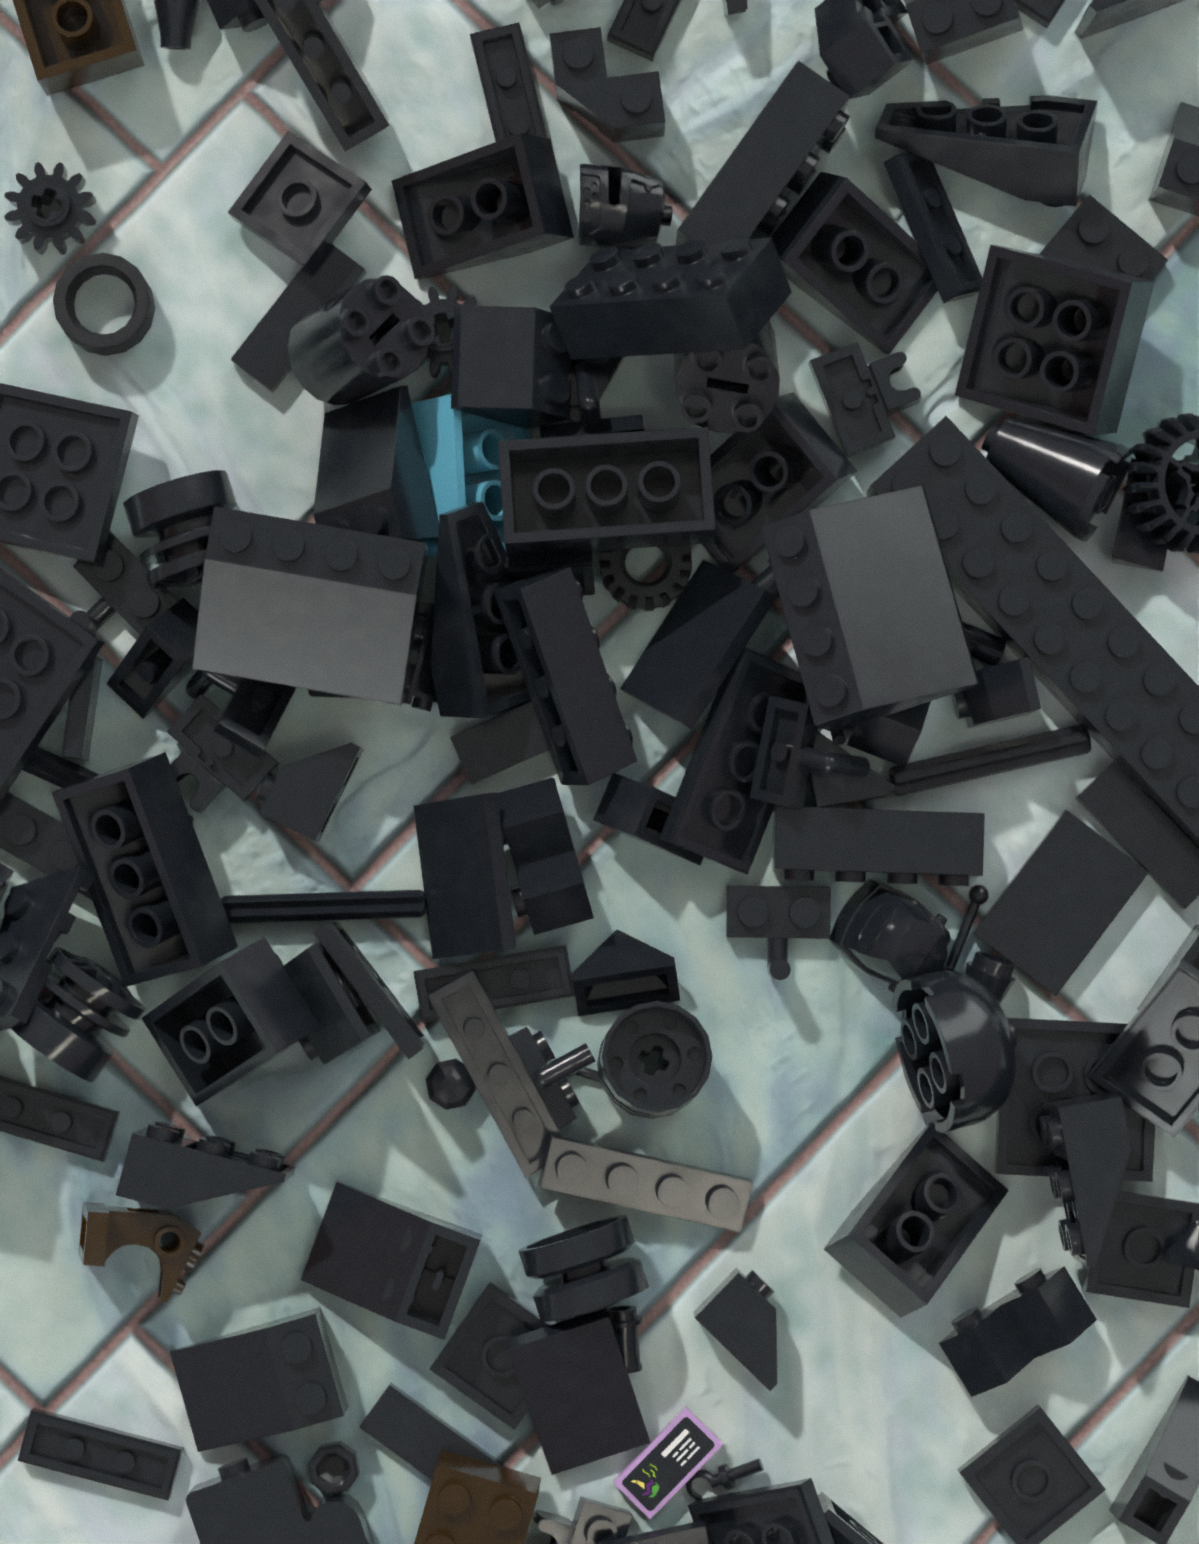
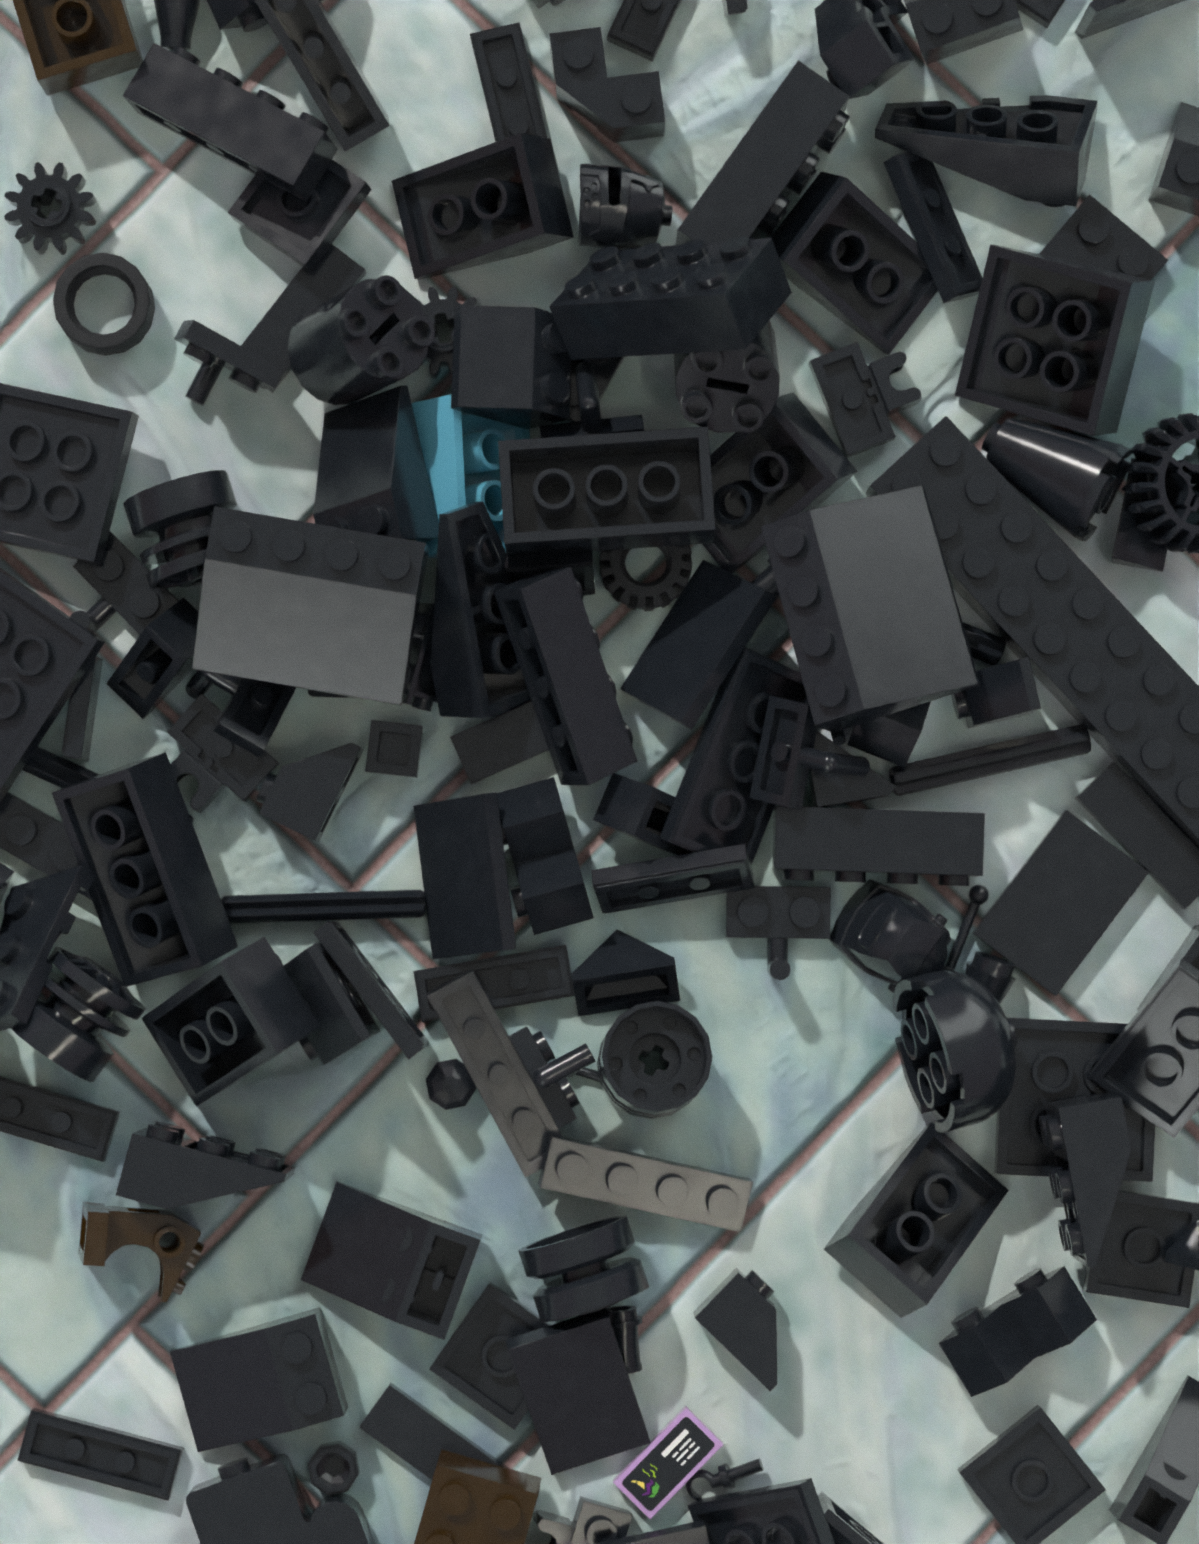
none -> black brick [123,43,338,202]
none -> black plate [174,320,285,406]
none -> black plate [365,720,424,778]
none -> black tile [591,844,755,914]

